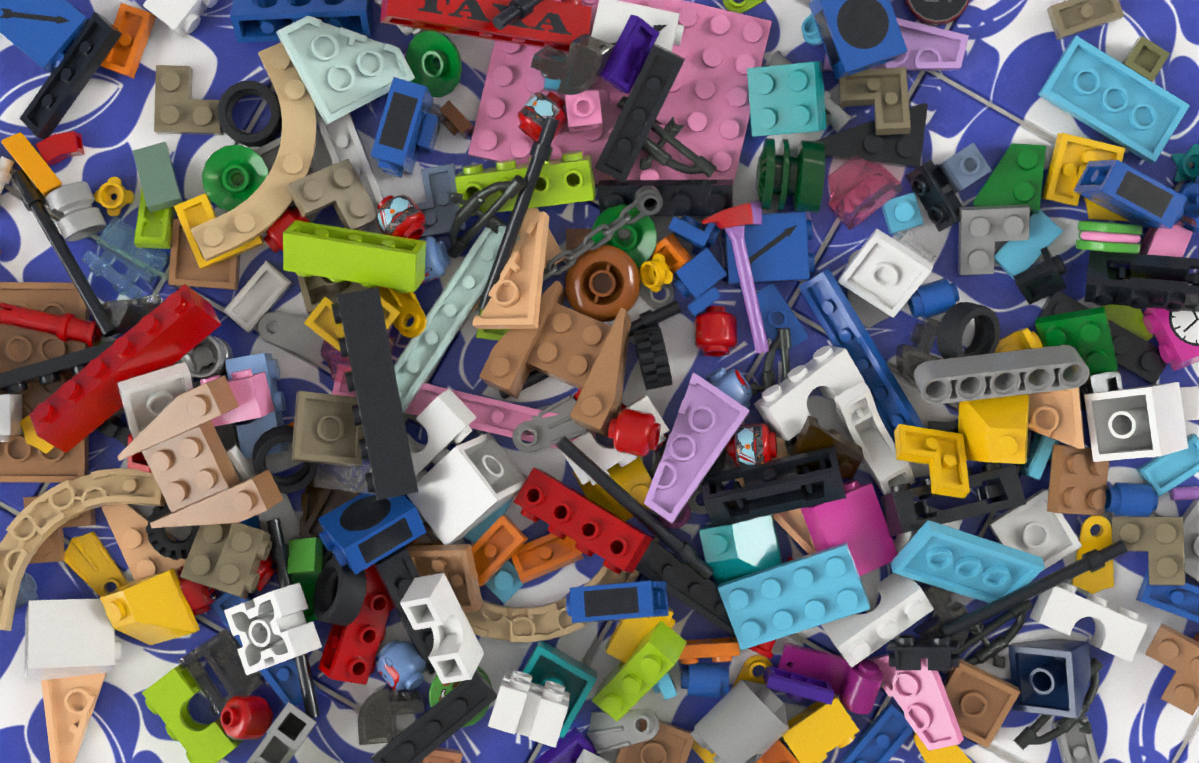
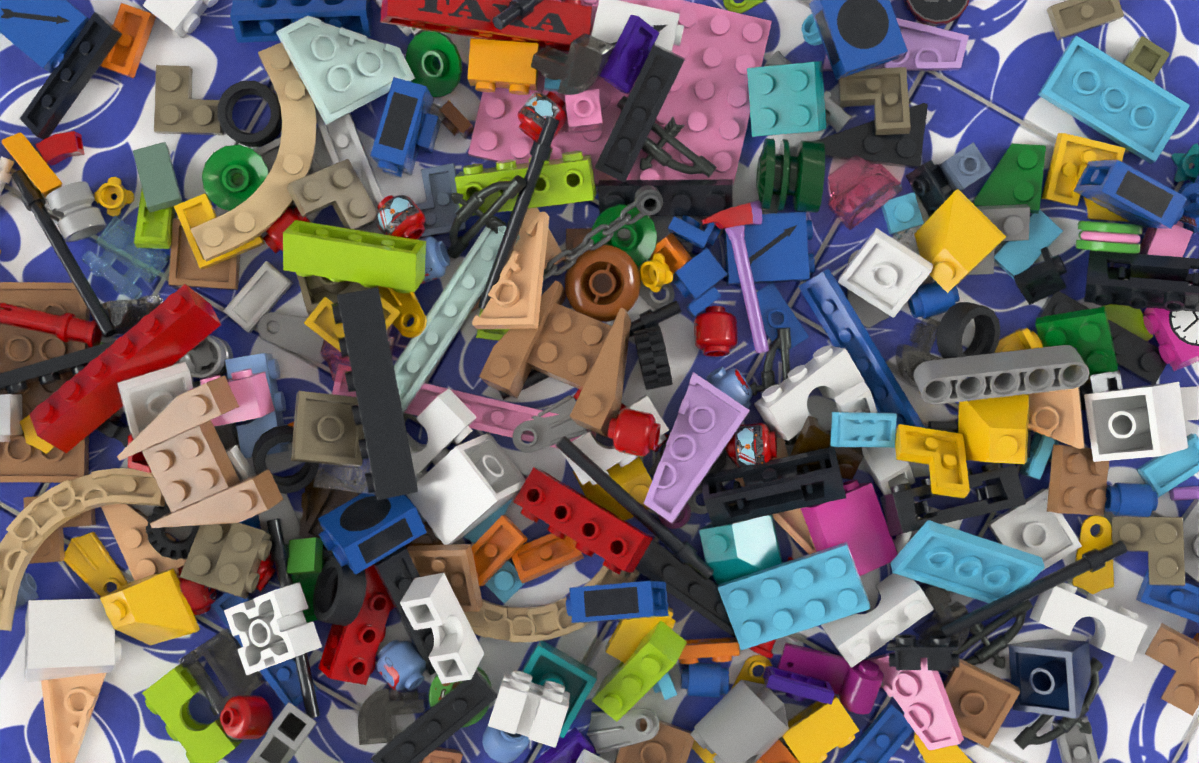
none -> light orange brick [467,38,540,95]
none -> medium blue head [482,726,530,763]
none -> medium azure plate [831,412,897,448]
none -> yellow slope [914,189,1006,293]

